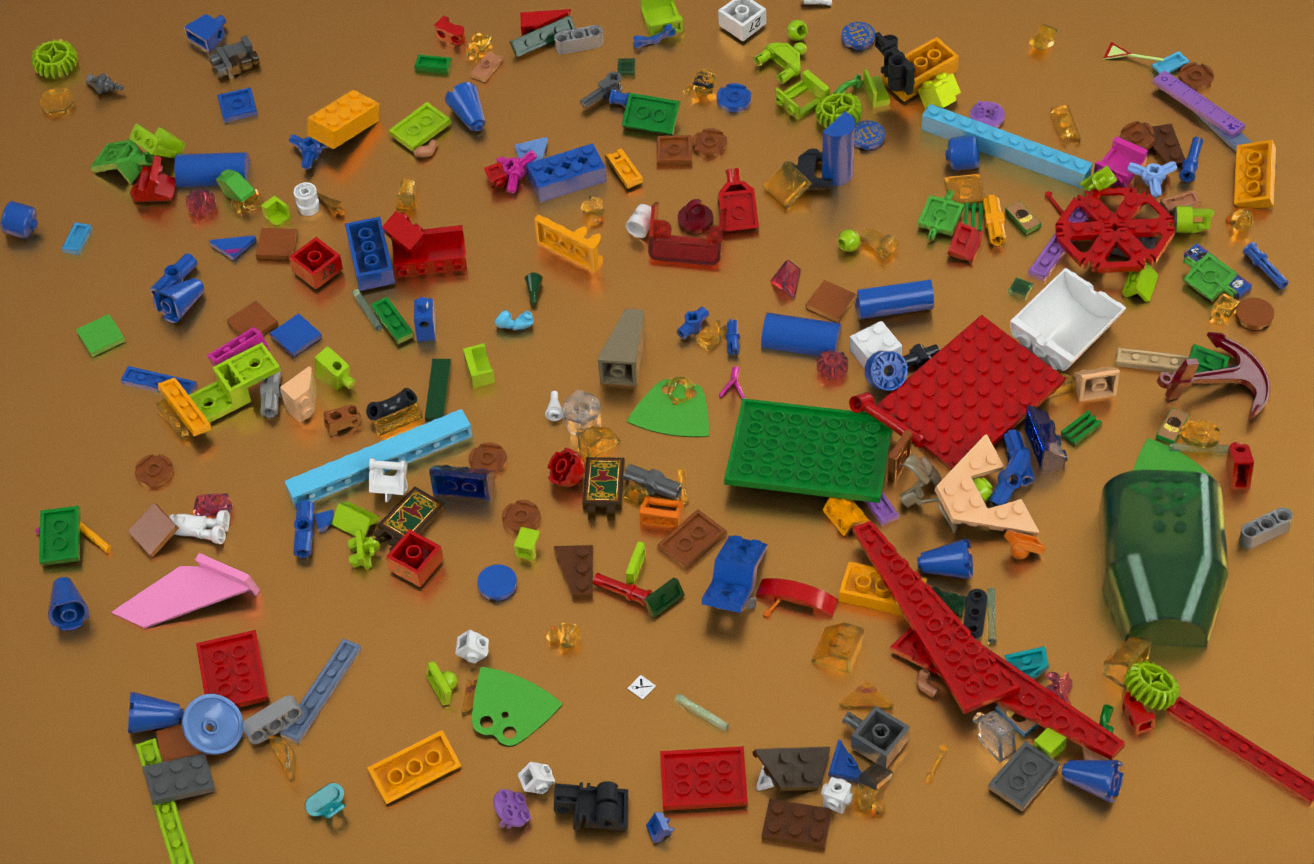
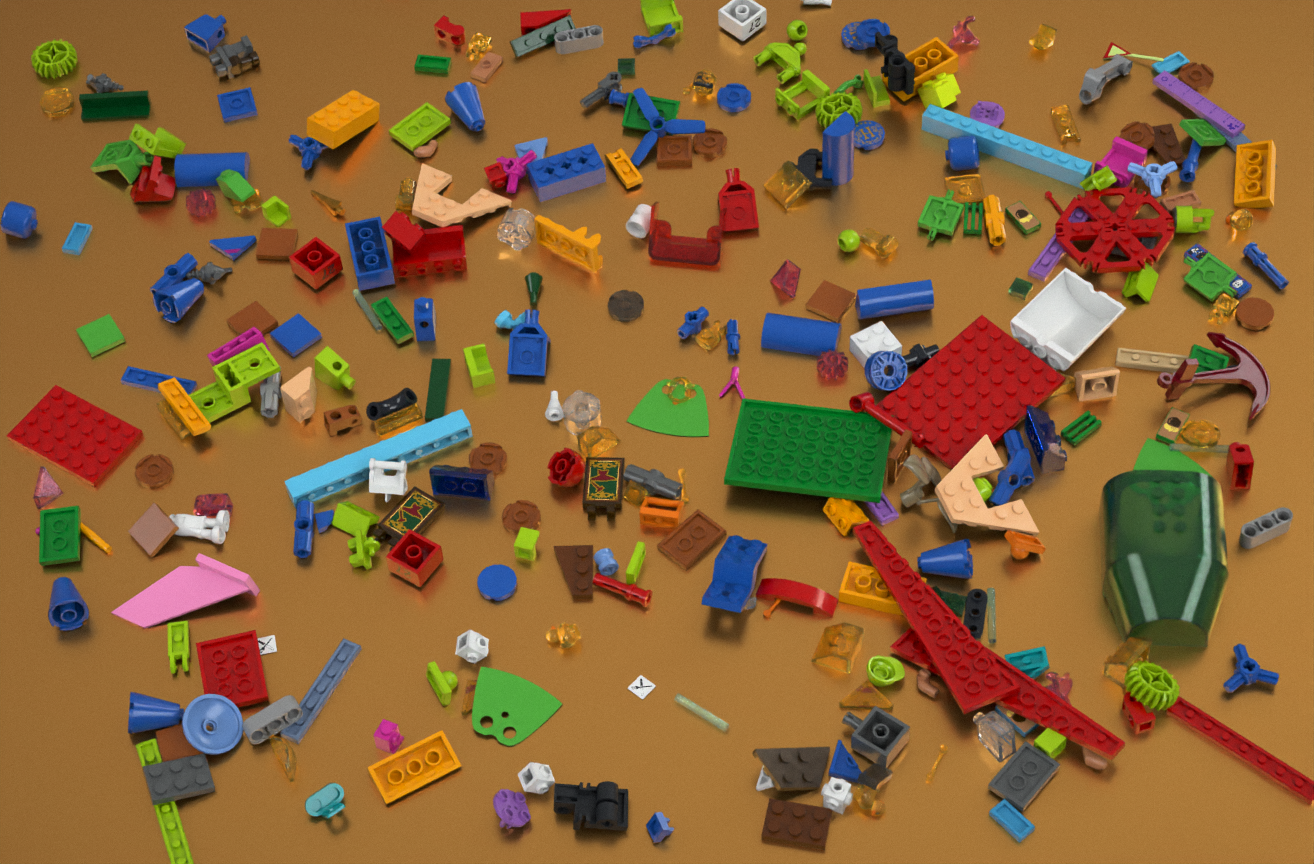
white wheel [293,182,320,216] -> none
clear yellow animal [581,196,604,227] -> none
dark tan slope [598,309,646,386] -> none
dark green plate [643,577,685,618] -> none
red plate [660,746,748,811] -> none
dark red tile [677,199,714,234] -> none
red plate [947,222,984,264] -> none
blue cone [1062,760,1124,803] -> none
green arm [1099,704,1114,734] -> none
none -> red plate [7,385,143,488]
none -> clear pink slope [33,466,64,509]
none -> dark green panel [79,90,151,121]
none -> lime hinge [167,620,190,674]
none -> dark grey piece [186,262,232,284]
none -> white sticker [258,635,277,655]
none -> dark pink brick [373,719,404,754]
none -> light nougat wing [412,164,512,227]
none -> clear brick [497,208,536,251]
none -> blue plate [507,309,551,377]
none -> medium blue wheel [593,548,619,576]
none -> clear smoke tile [607,290,644,322]
none -> blue piece [630,88,706,166]
none -> blue tile [856,19,890,47]
none -> lime hat [866,655,905,687]
none -> clear pink piece [947,16,980,50]
none -> dark azure tile [989,798,1035,843]
none -> light grey piece [1079,54,1133,104]
none -> bright green tile [1179,119,1227,146]
none -> blue bush [1223,644,1279,693]

